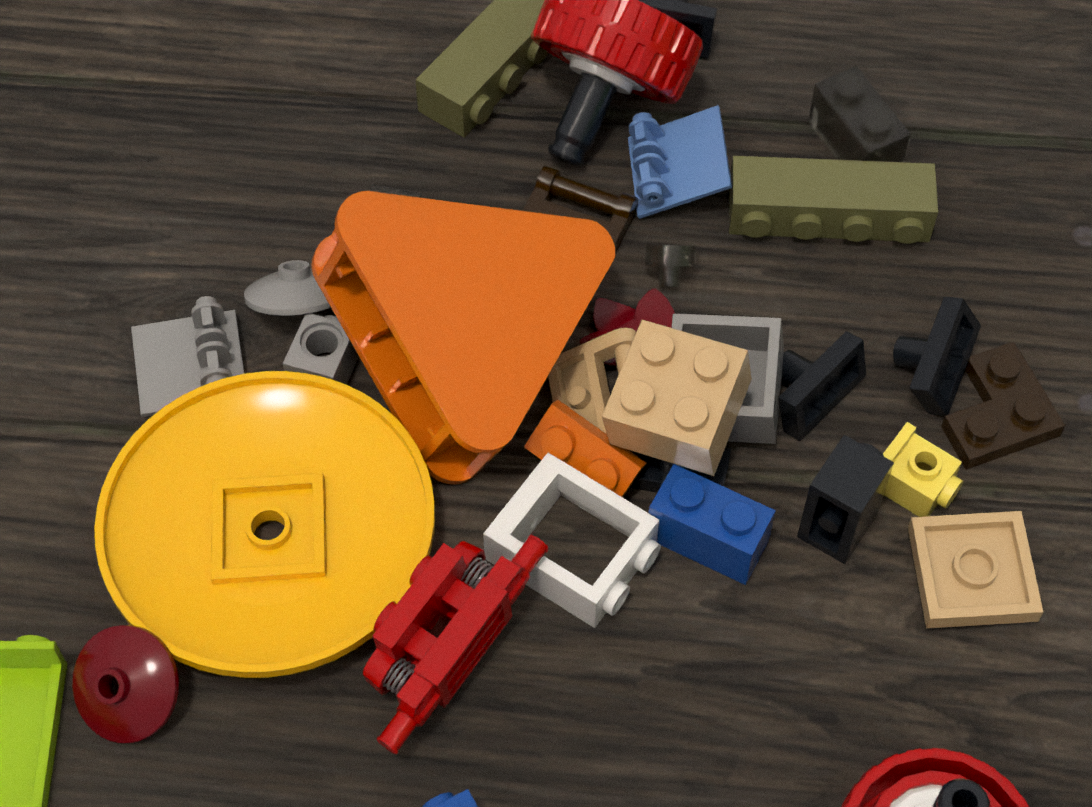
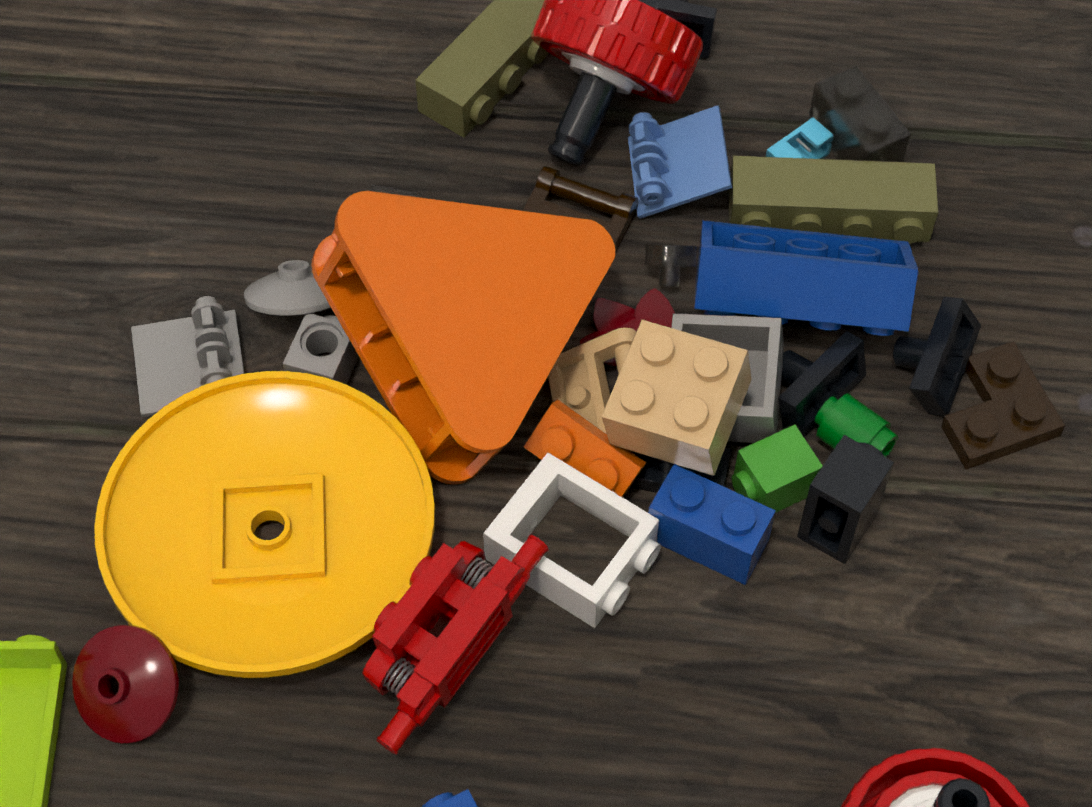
light yellow brick [883,422,963,517] -> none
tan plate [908,511,1044,629] -> none
none -> blue brick [694,220,918,336]
none -> bright green brick [731,425,823,513]
none -> medium azure piece [766,117,834,159]
none -> green brick [814,393,898,458]

